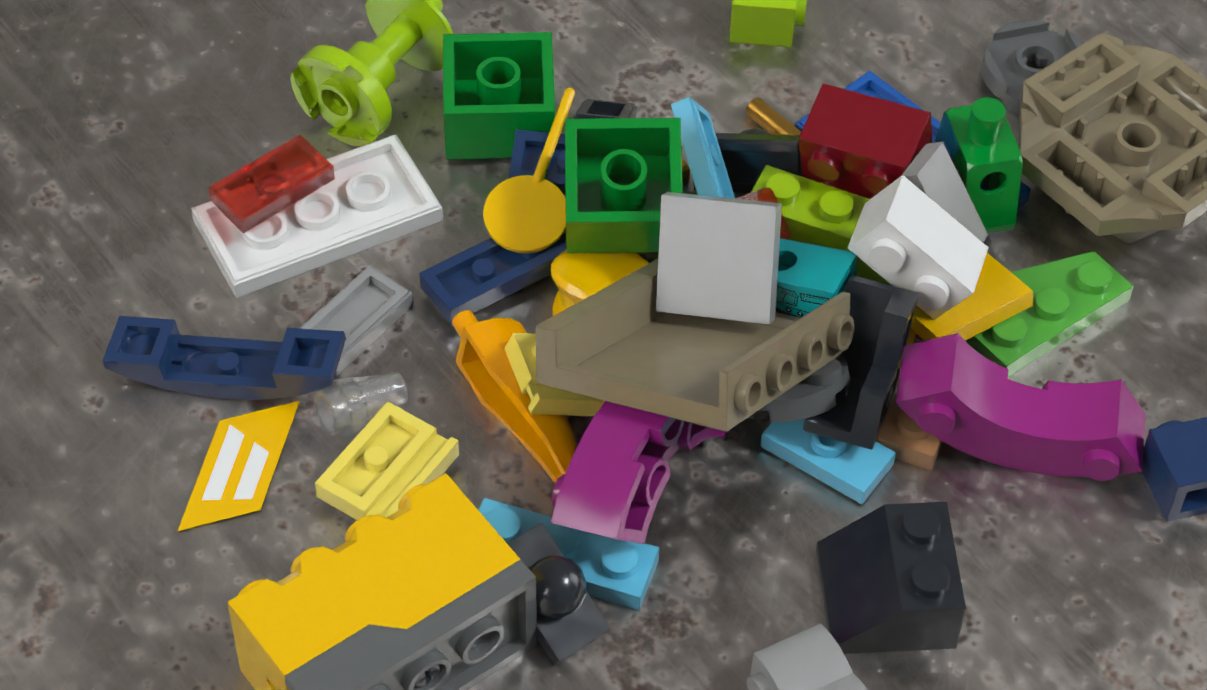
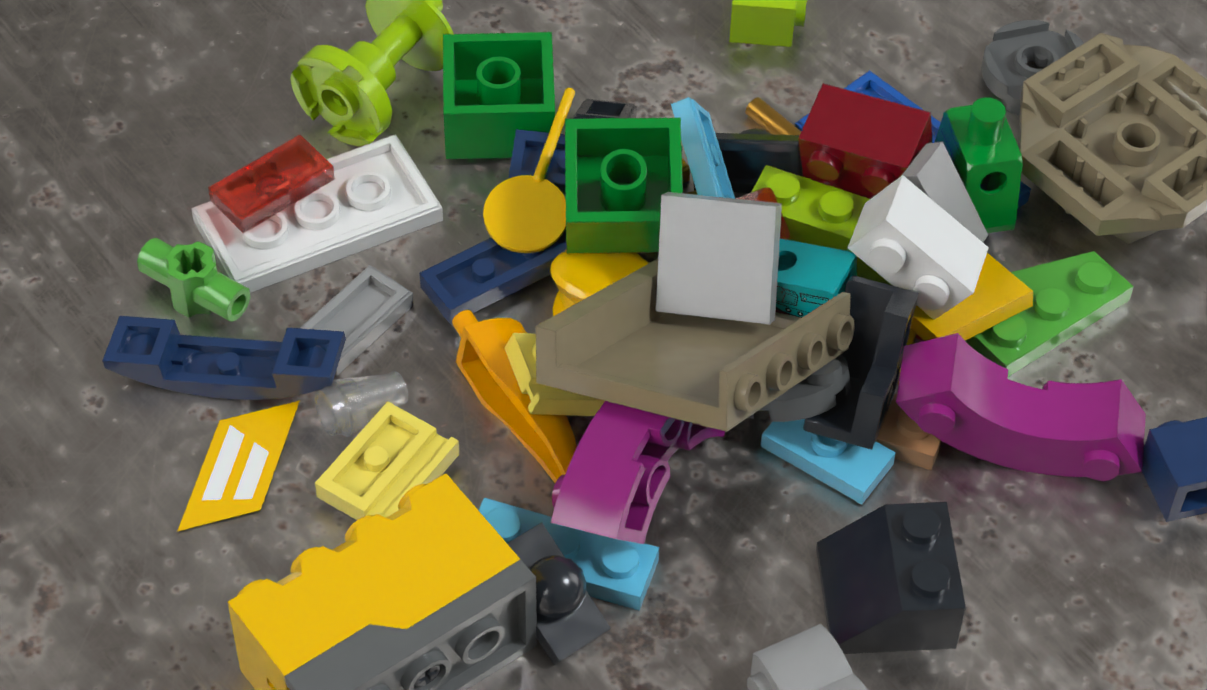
none -> bright green axle [137,238,251,322]

